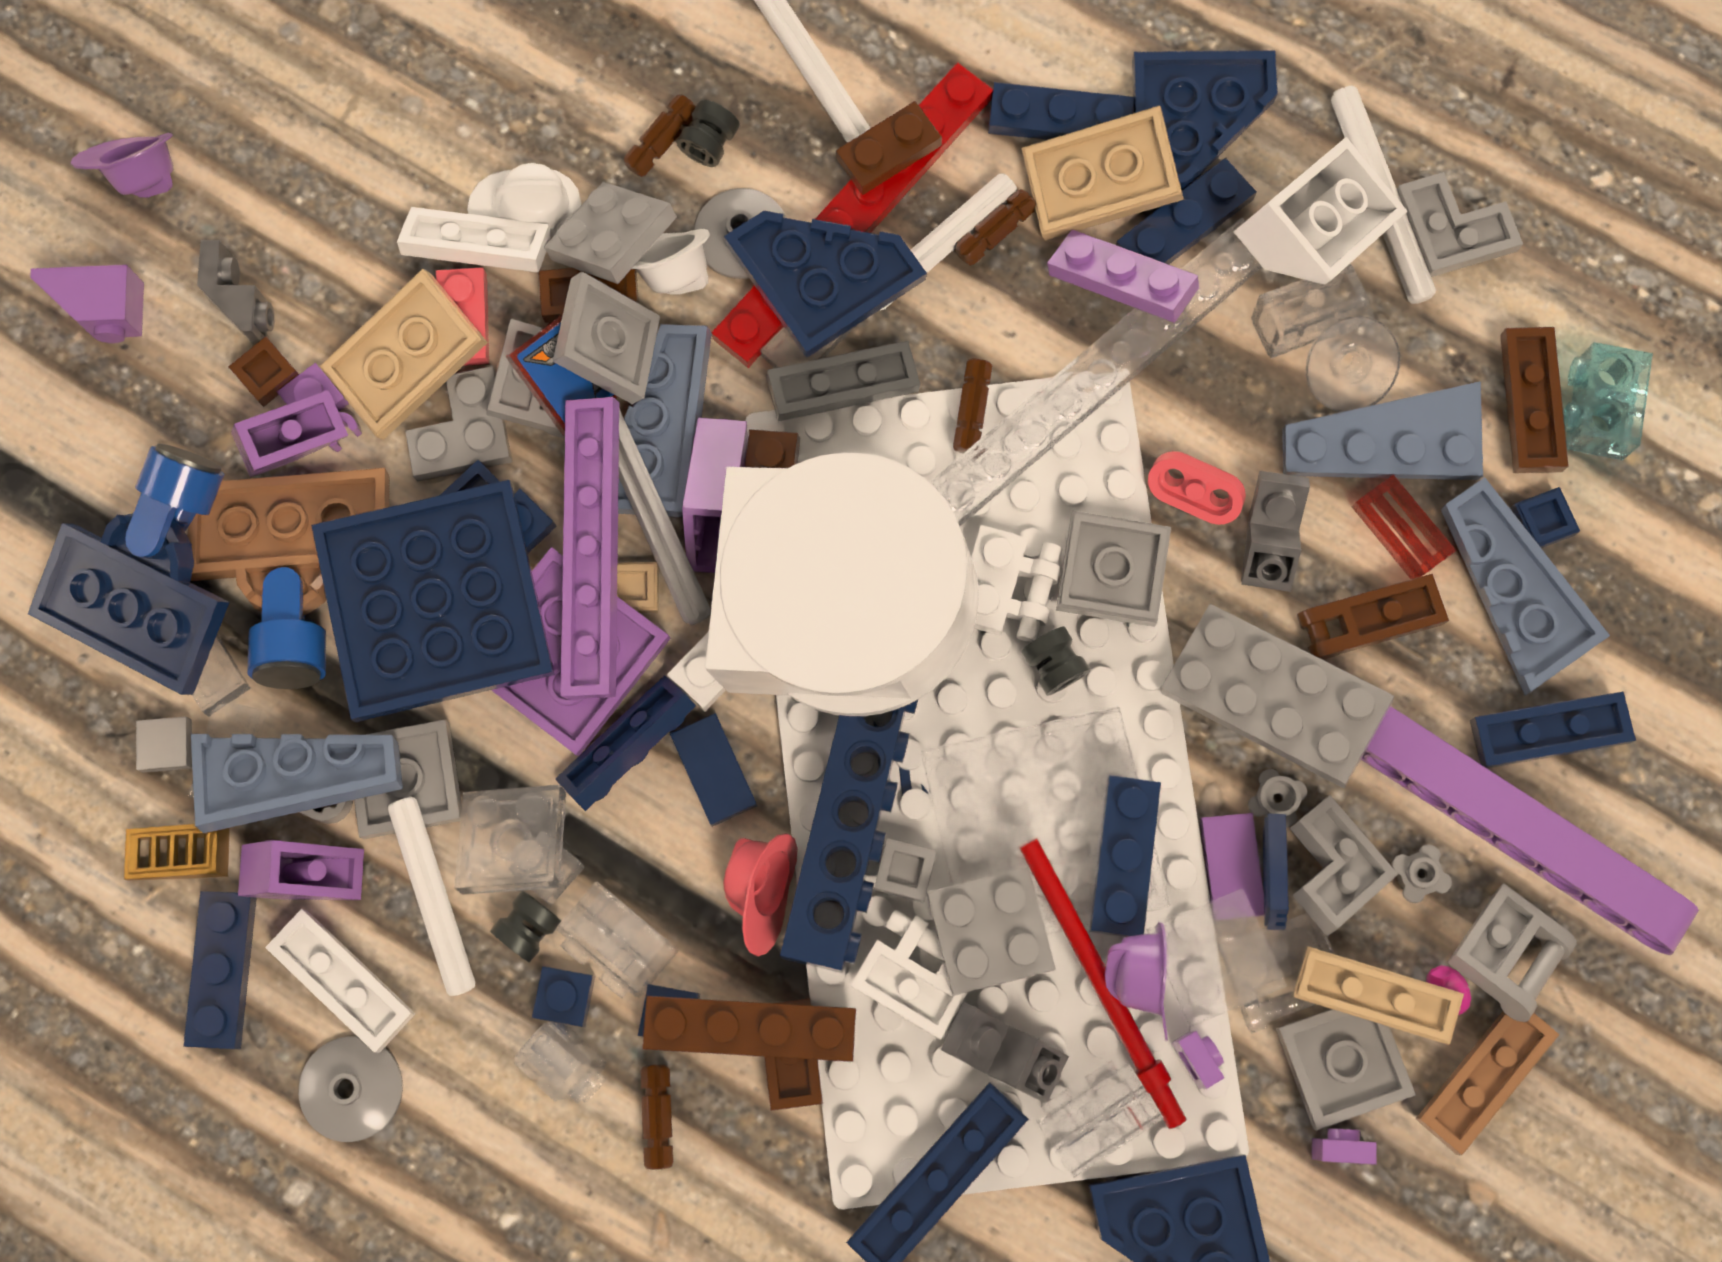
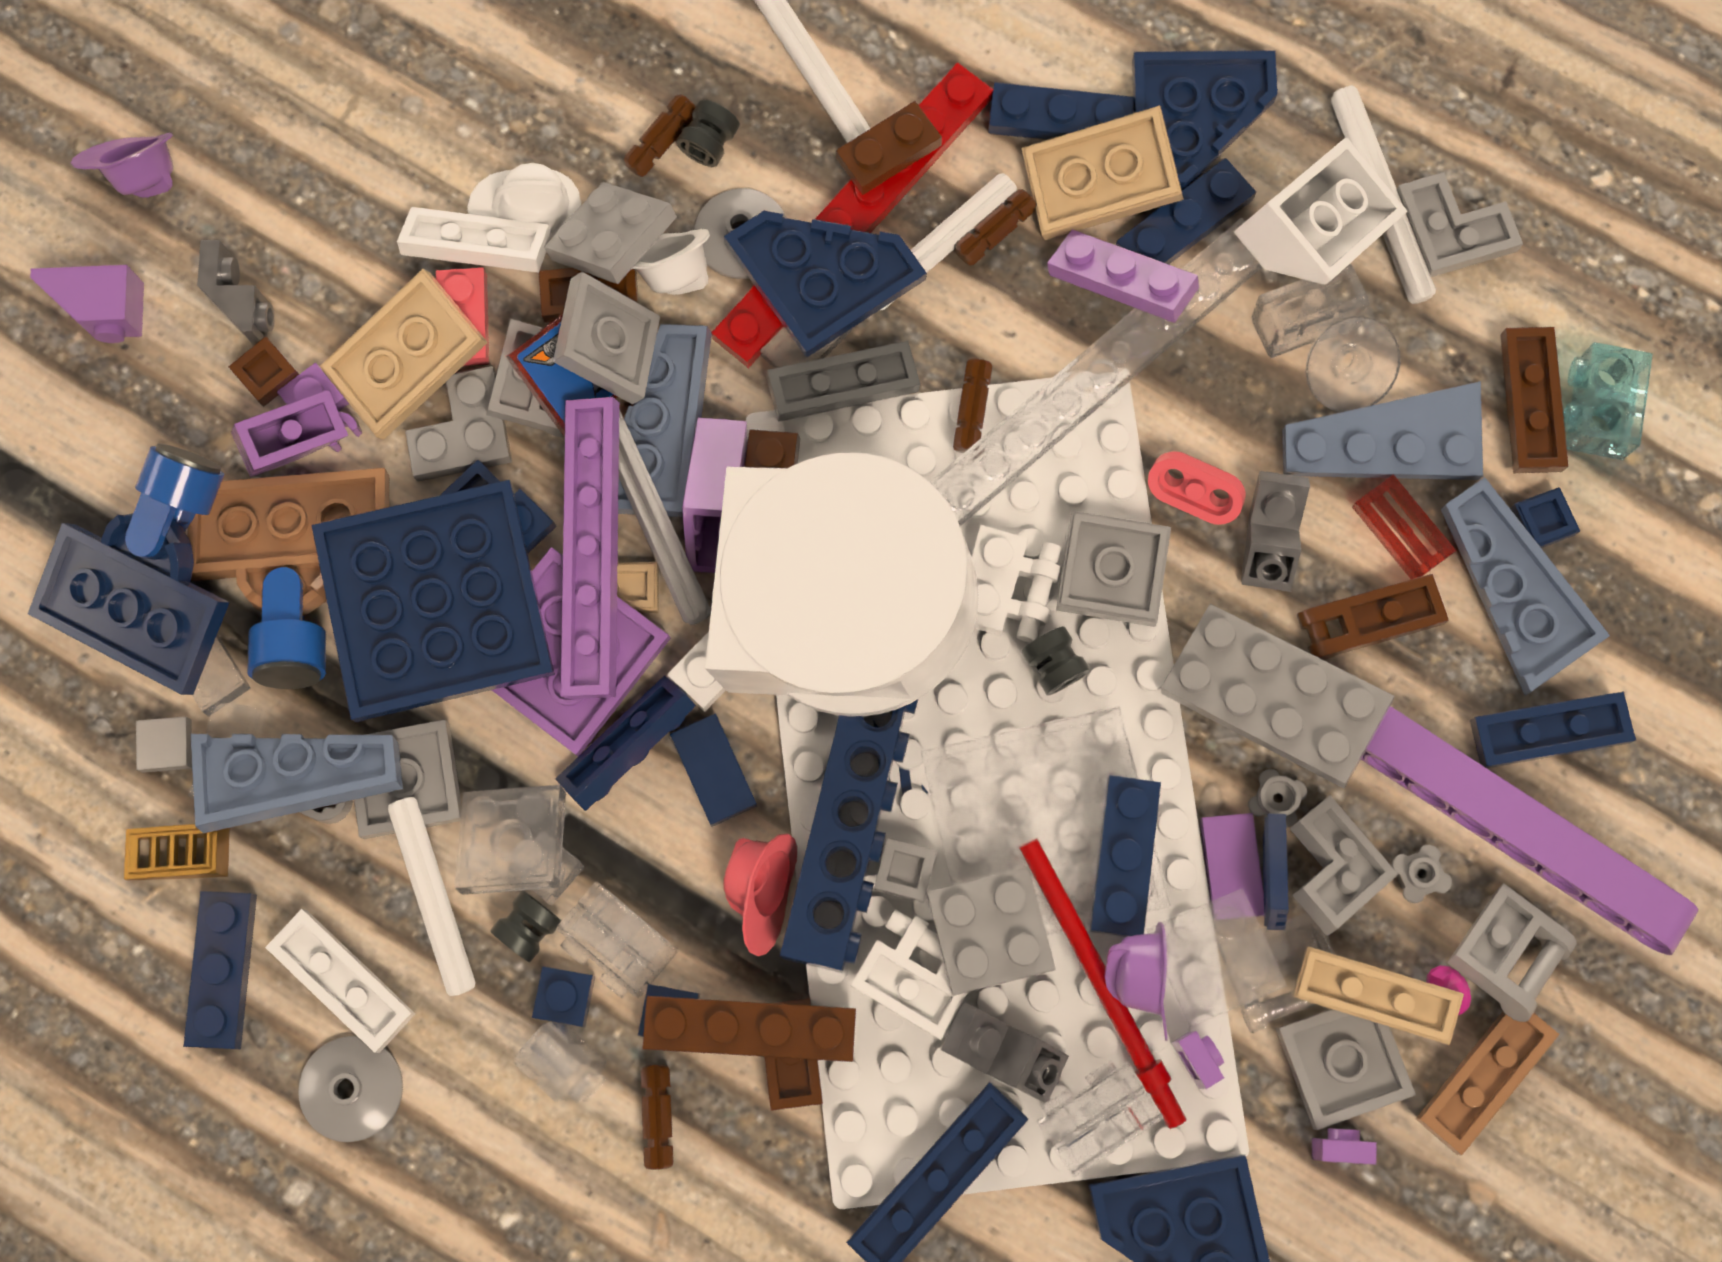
medium lavender slope [238,840,364,900] -> none

